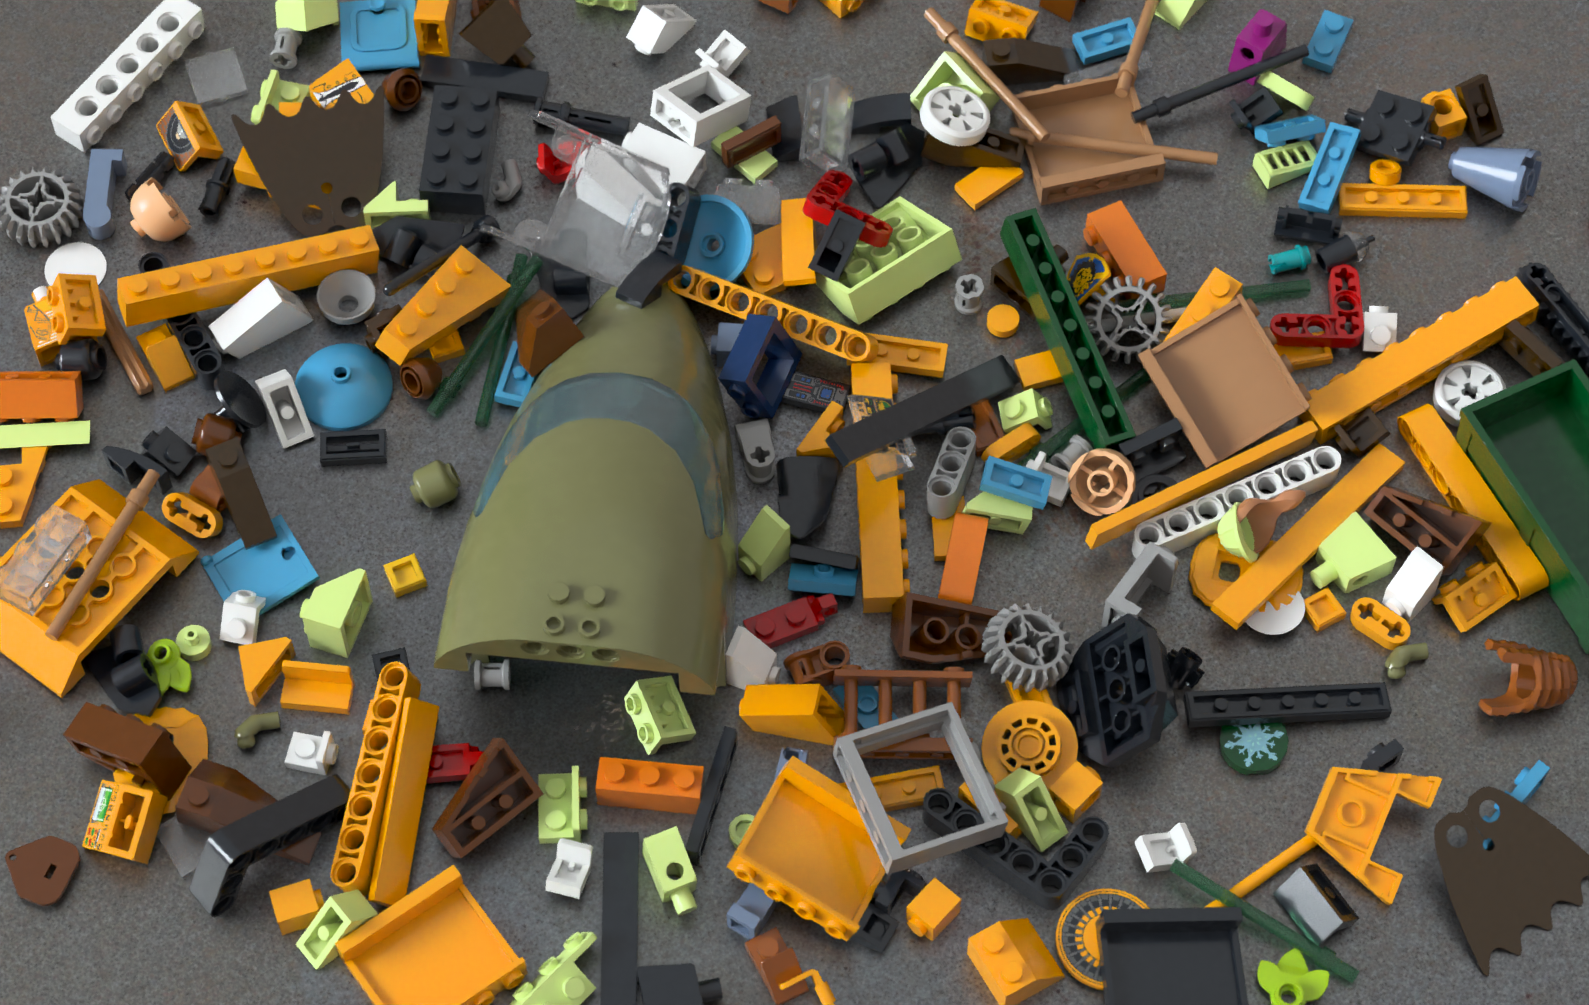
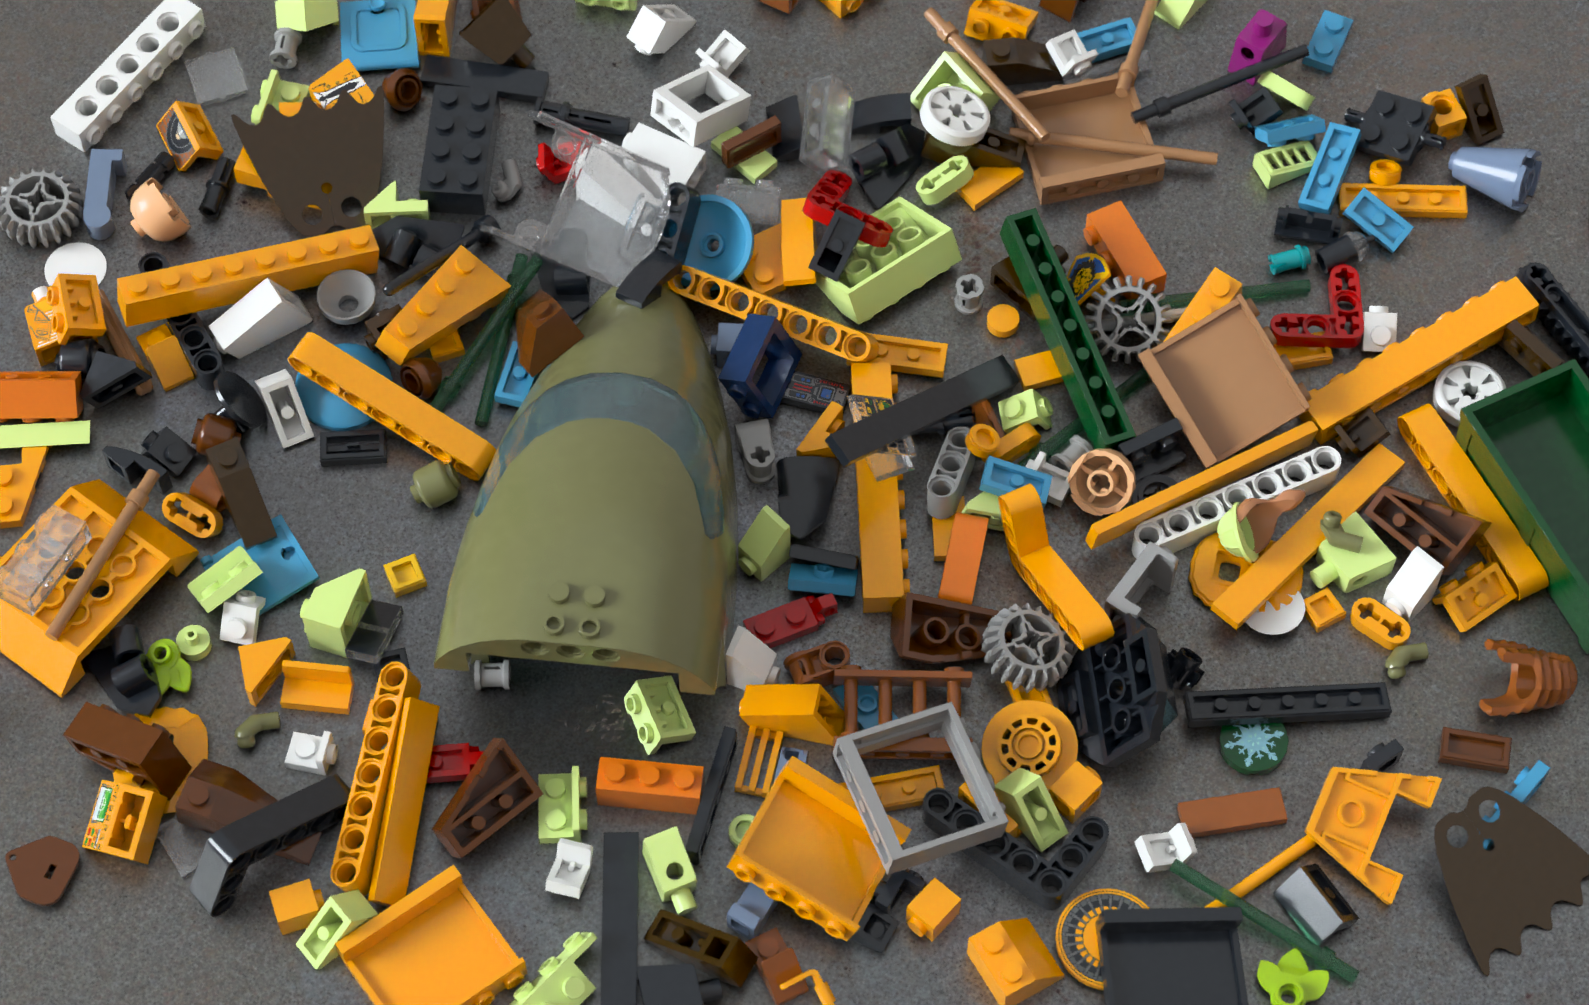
none -> black slope [80,351,152,409]
none -> yellowish green bracket [187,546,263,613]
none -> light orange beam [288,332,496,481]
none -> black tile [345,599,404,664]
none -> dark brown slope [643,909,758,988]
none -> light orange tile [734,725,784,798]
none -> yellowish green beam [916,155,974,205]
none -> light orange tile [965,424,1000,458]
none -> light orange beam [998,483,1114,651]
none -> white bracket [1045,29,1098,77]
none -> dark orange tile [1177,787,1288,838]
none -> olive arm [1320,510,1363,553]
none -> dark azure plate [1342,187,1414,253]
none -> reddish brown tile [1438,727,1512,774]

